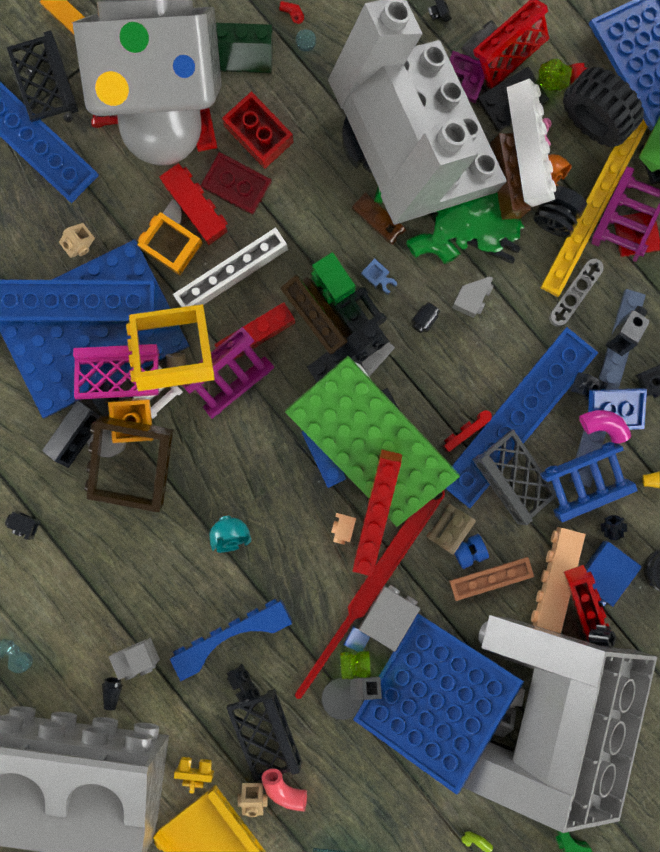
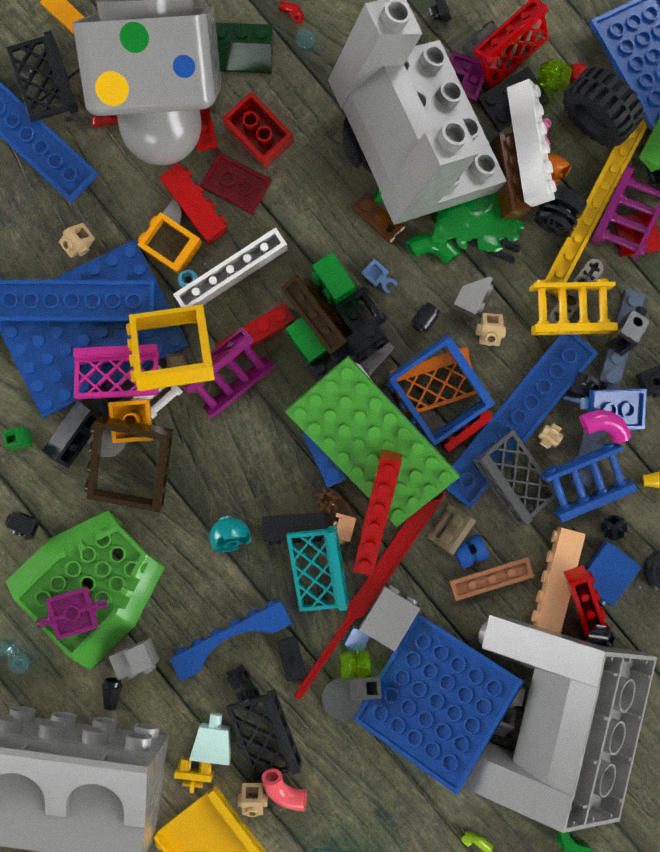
none -> green leg [1,427,33,452]
none -> bright green wedge [6,510,165,670]
none -> magenta plate [36,586,108,640]
none -> medium azure plate [178,269,198,288]
none -> light aqua torso [190,713,231,766]
none -> black brick [262,512,325,545]
none -> black plate [276,635,307,682]
none -> green brick [285,317,328,365]
none -> teal fence [286,525,349,612]
none -> clear orange gear [314,488,339,513]
none -> blue window [386,334,495,446]
none -> orange fence [388,347,477,417]
none -> tan brick [476,313,506,346]
none -> yellow fence [529,279,618,335]
none -> tan gear [538,423,564,449]
none -> medium blue hand [563,394,589,410]

